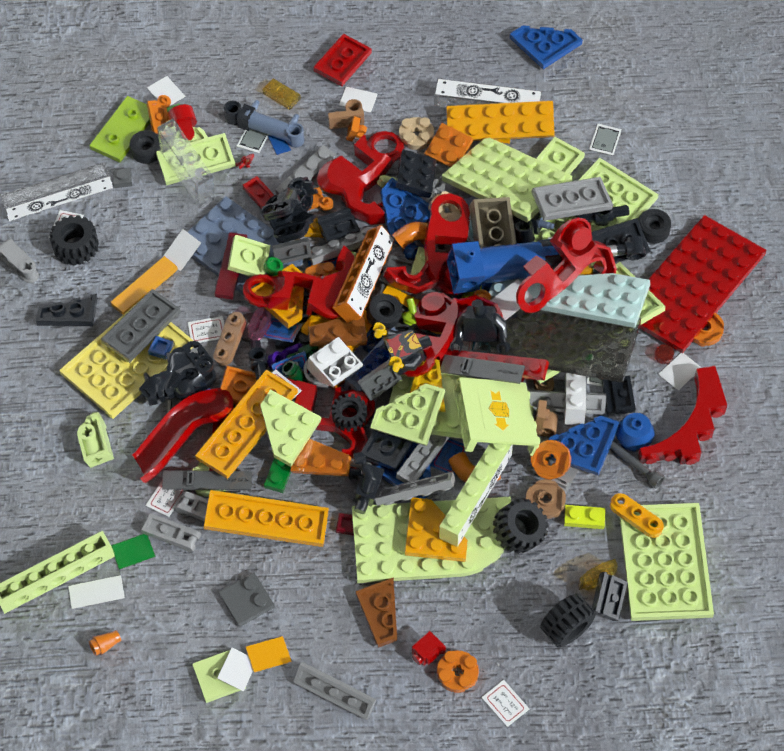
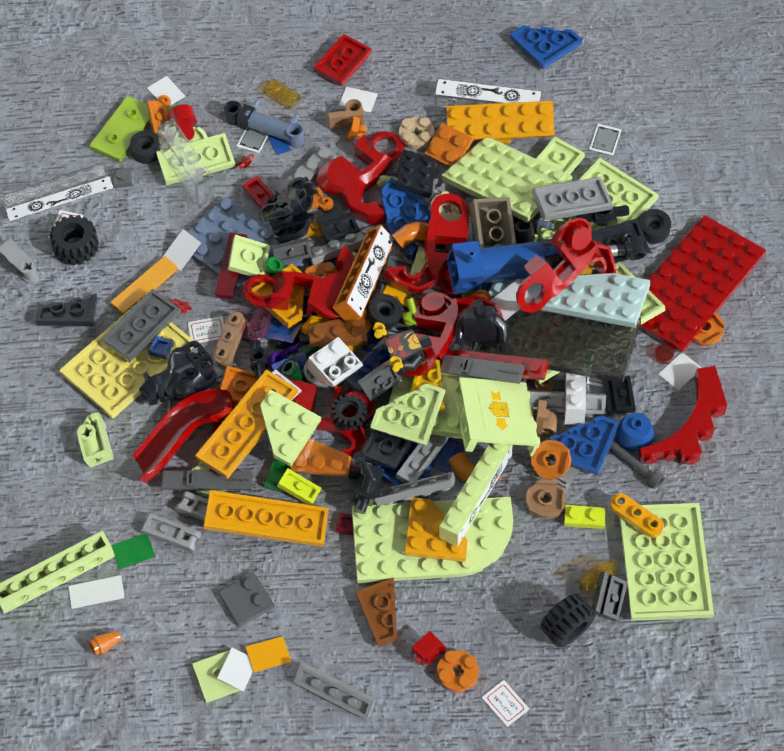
white sticker [145,479,186,517] -> none
black tyre [493,498,549,554] -> none
none -> red plate [170,298,192,313]
none -> neon yellow plate [277,468,322,505]

